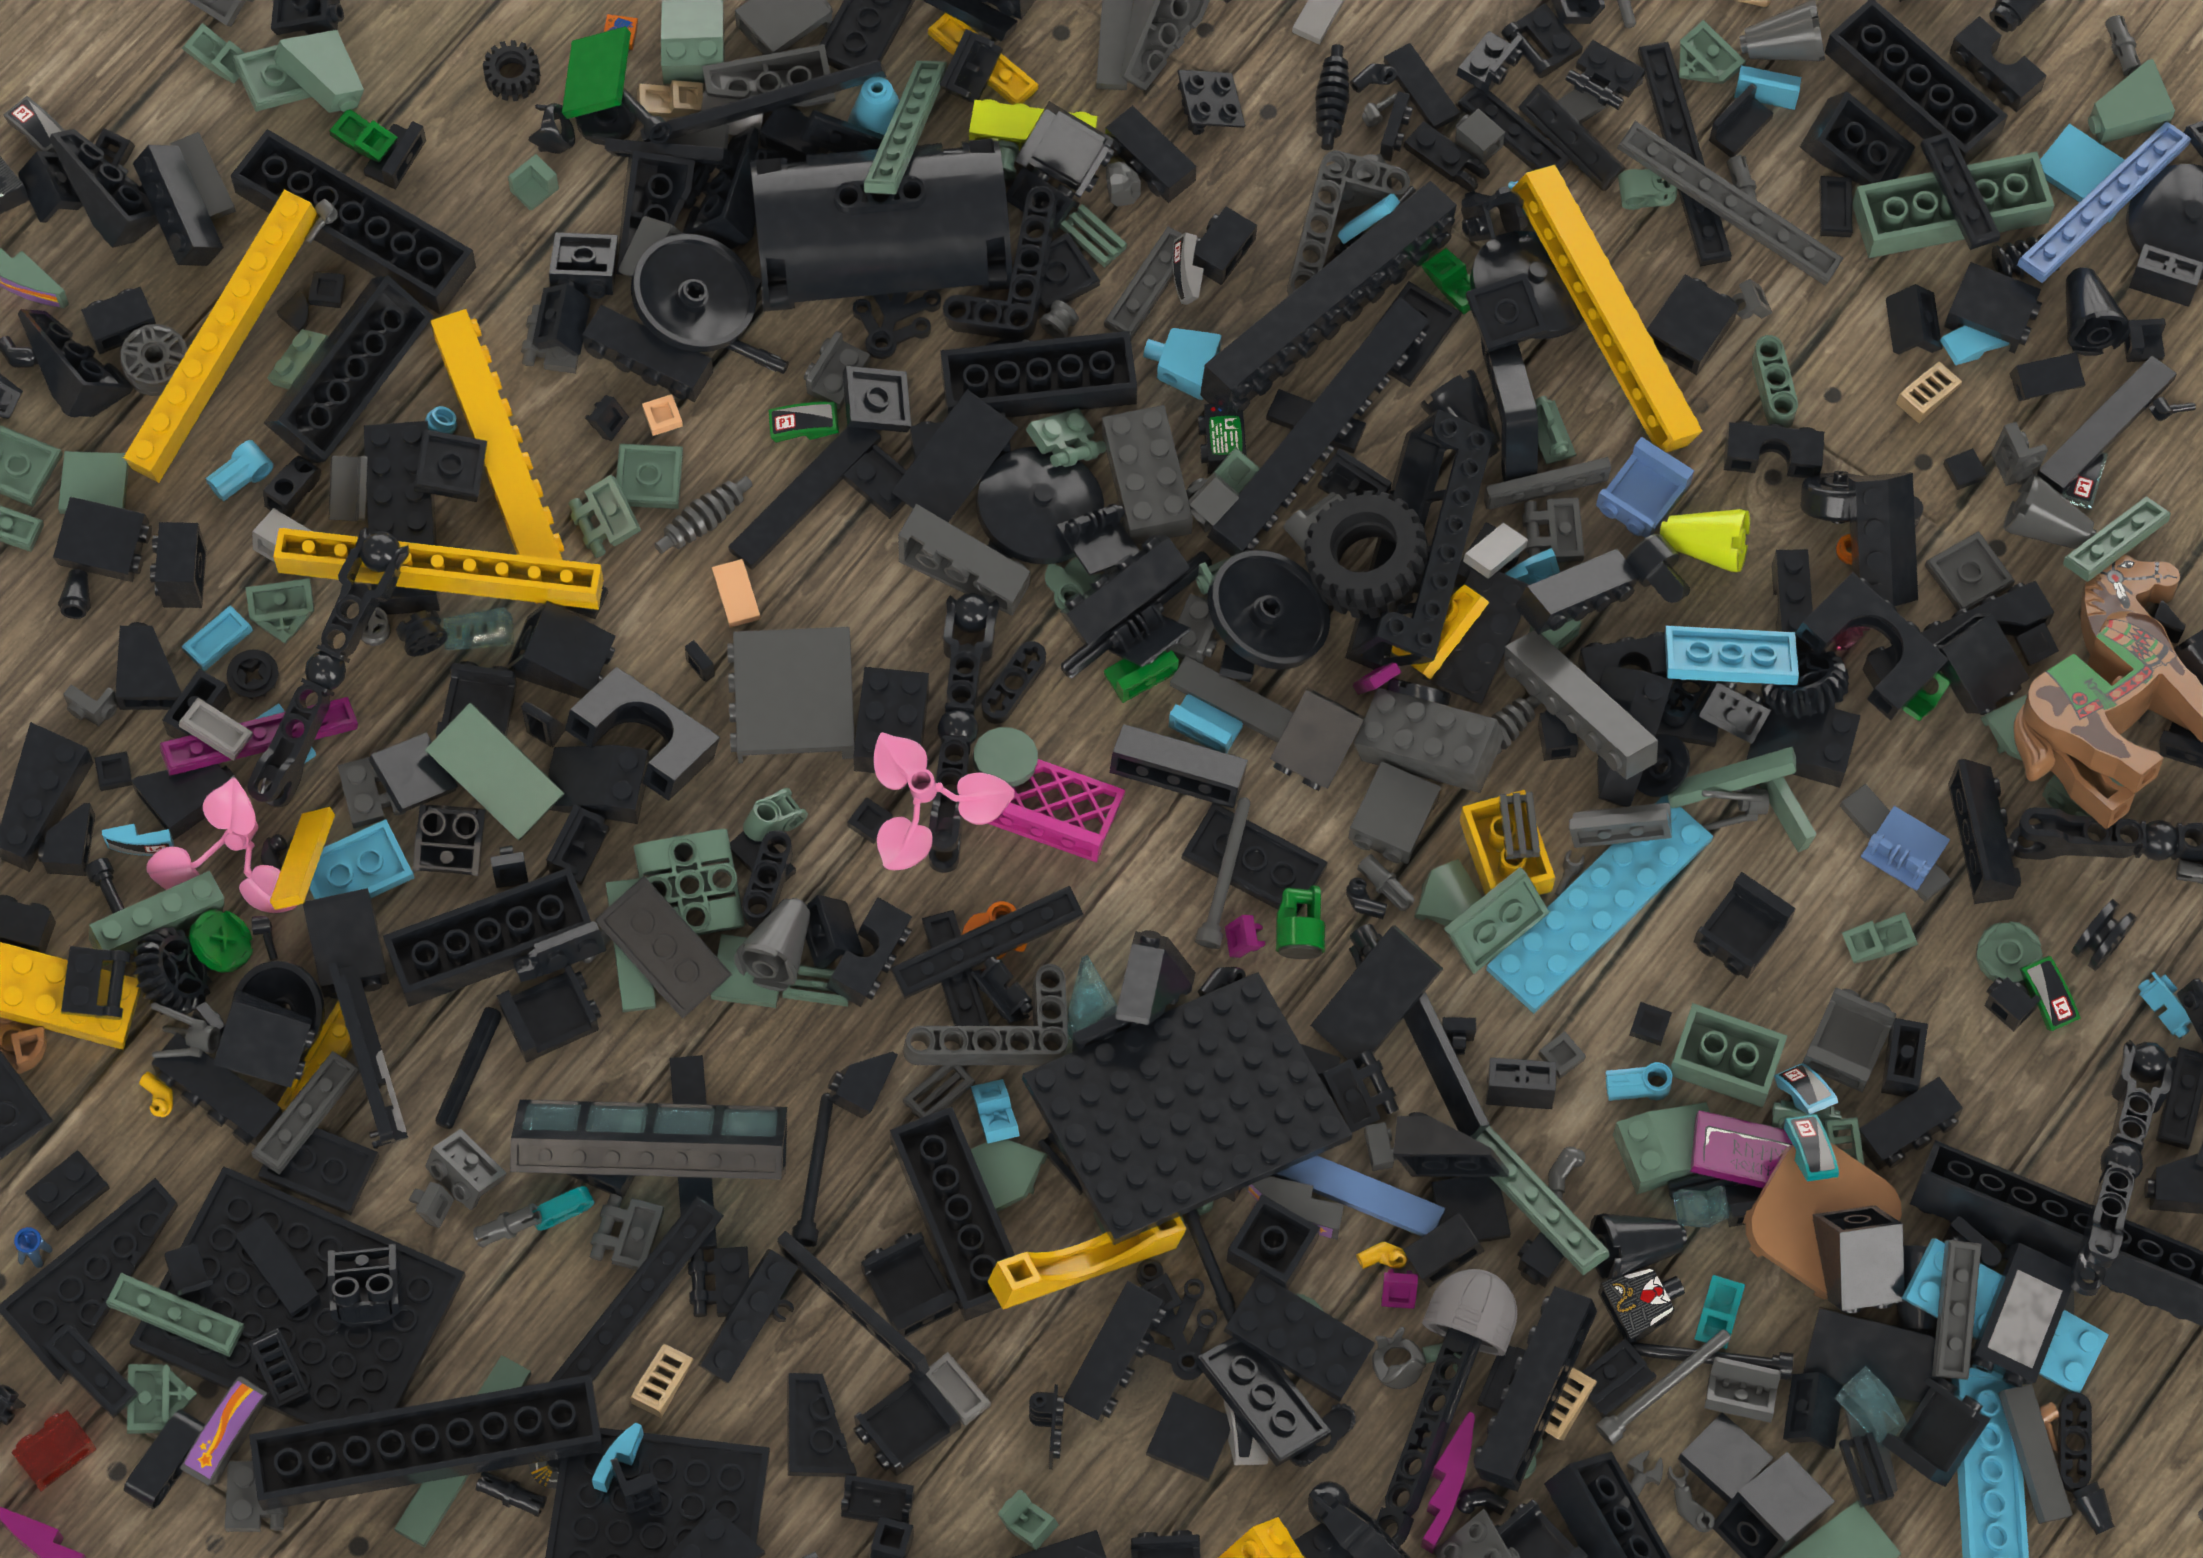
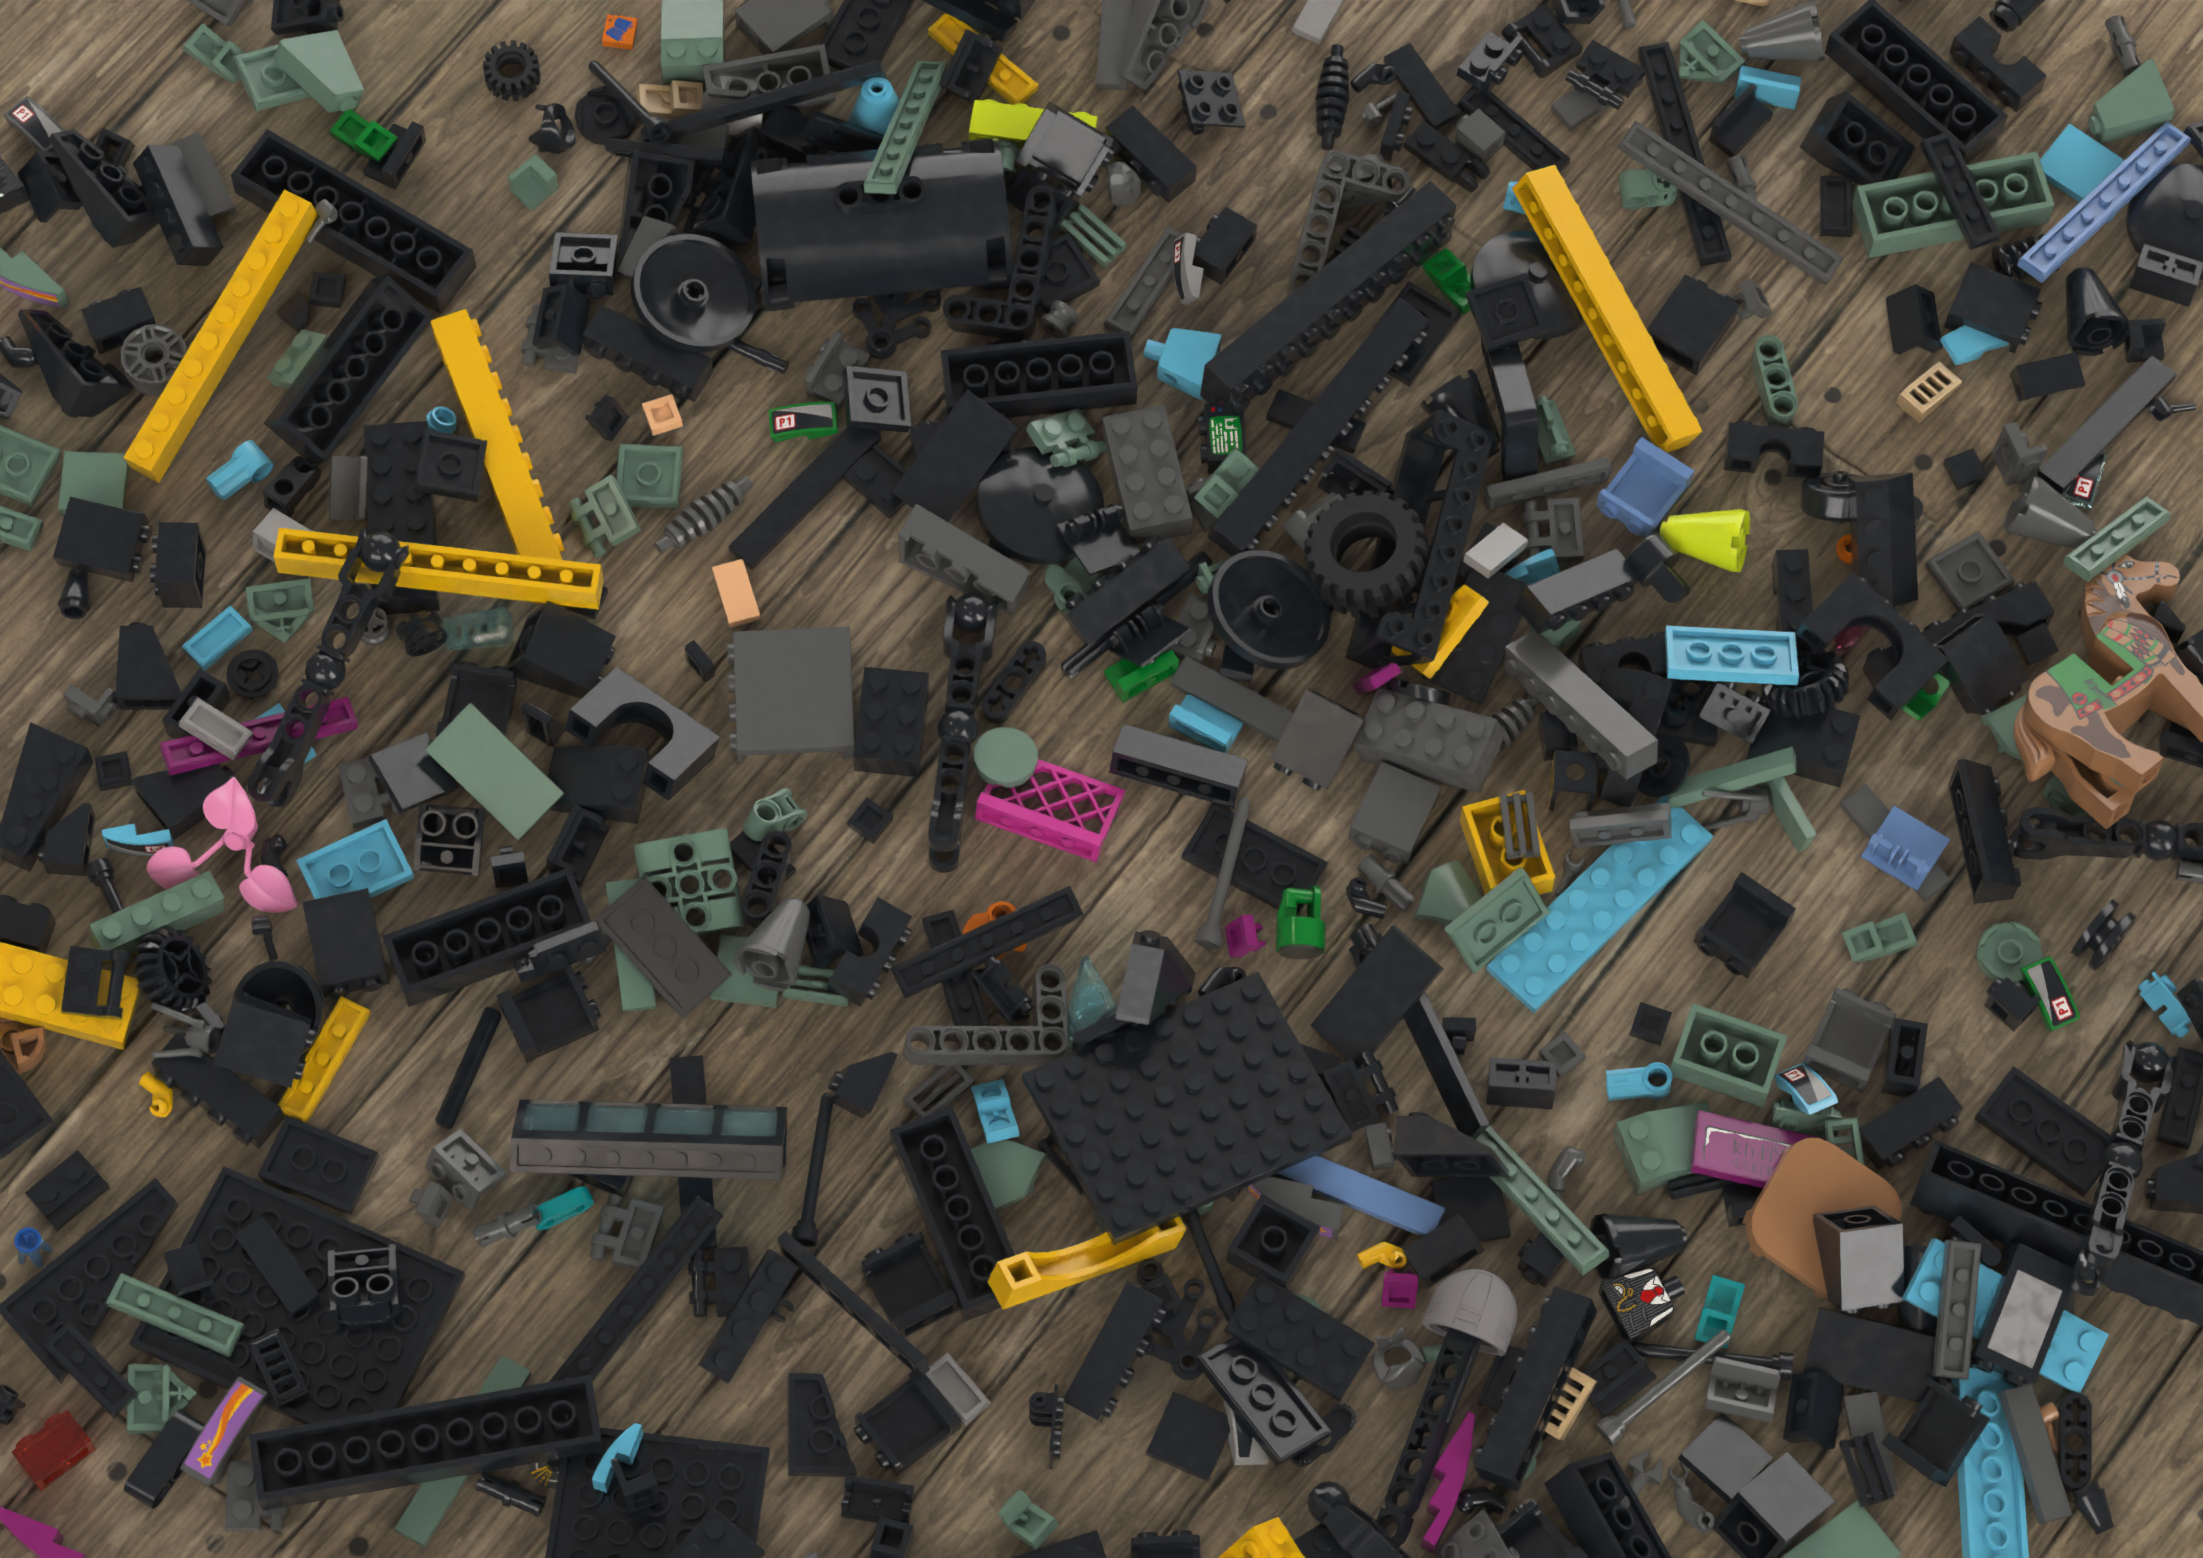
green tile [189,909,253,973] -> none
dark grey tile [251,1051,360,1174] -> none
yellow tile [270,807,335,910] -> none
black piece [328,962,408,1149] -> none
green tile [562,26,631,119] -> none
tan slope [630,1344,694,1419] -> none
bright pink plant [874,732,1015,870] -> none
dark grey brick [1189,472,1239,526] -> none
medium azure tile [1337,193,1400,244] -> none
black piece [1461,186,1528,242] -> none
black tile [1518,84,1626,191] -> none
clear light blue bracket [1673,1186,1730,1228] -> none
slope [1784,1114,1839,1182] -> none
clear light blue slope [1835,1366,1907,1447] -> none
none -> black piece [1548,750,1597,811]
none -> black tile [1974,1066,2111,1197]

